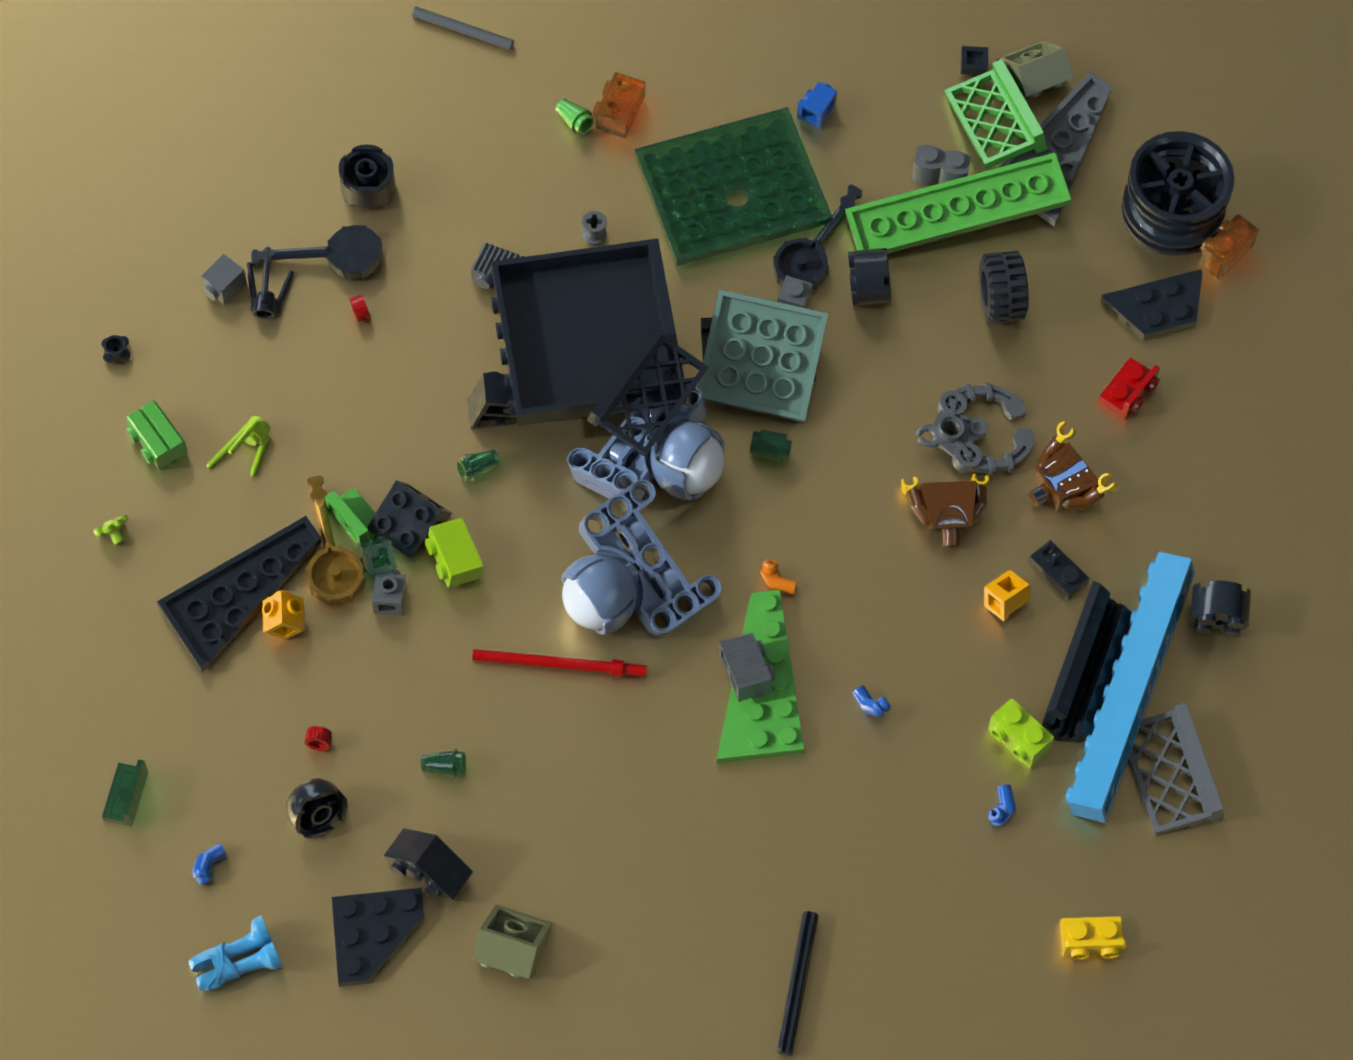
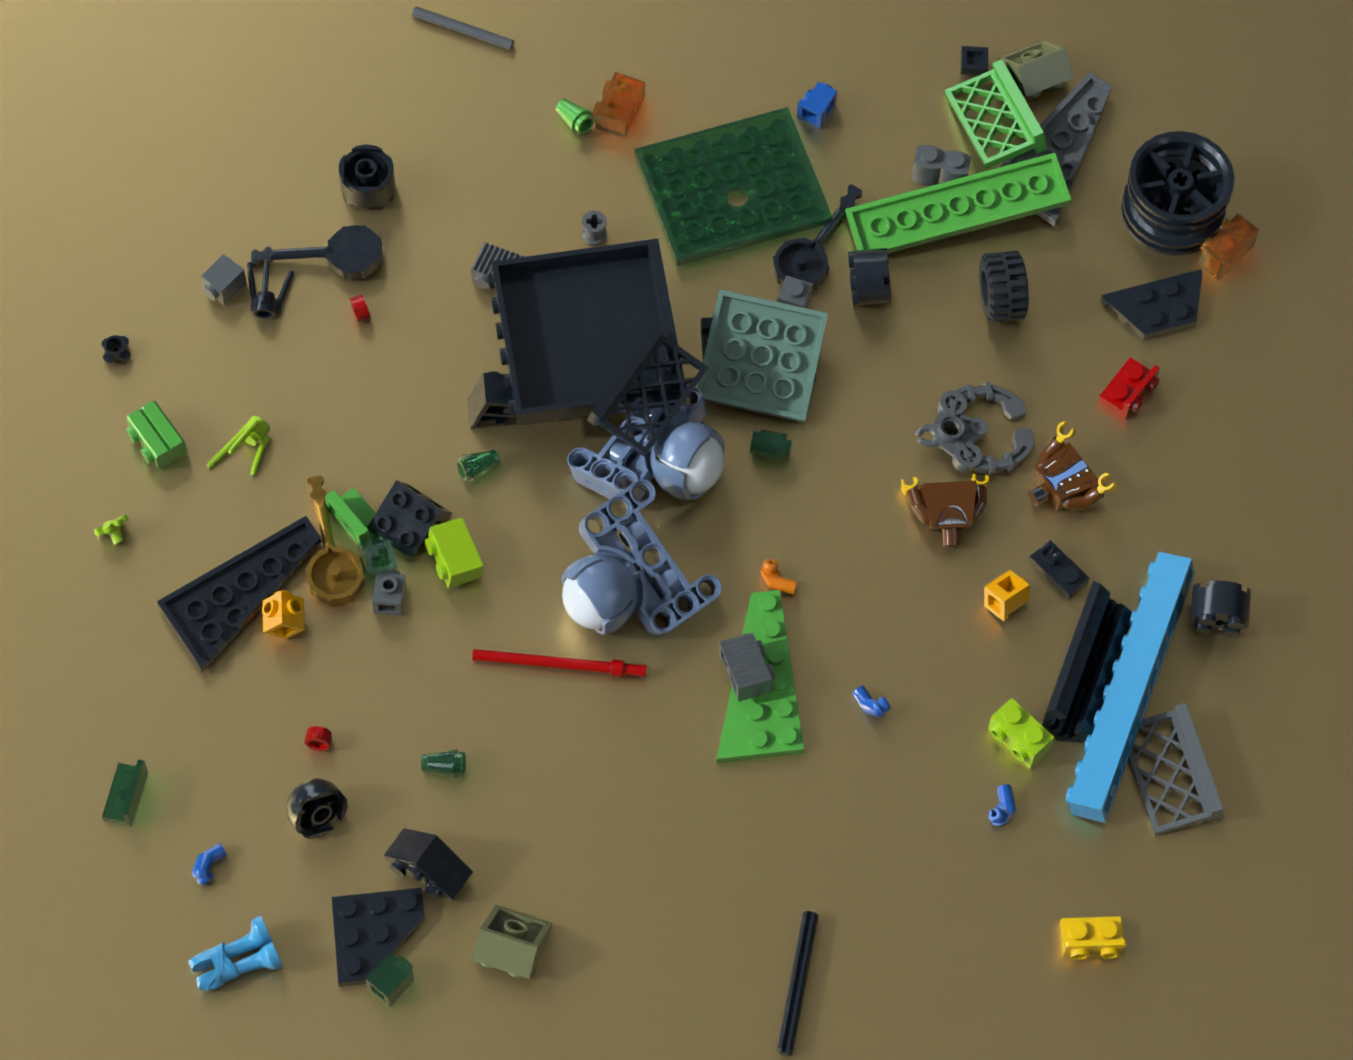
none -> clear green brick [365,952,414,1007]

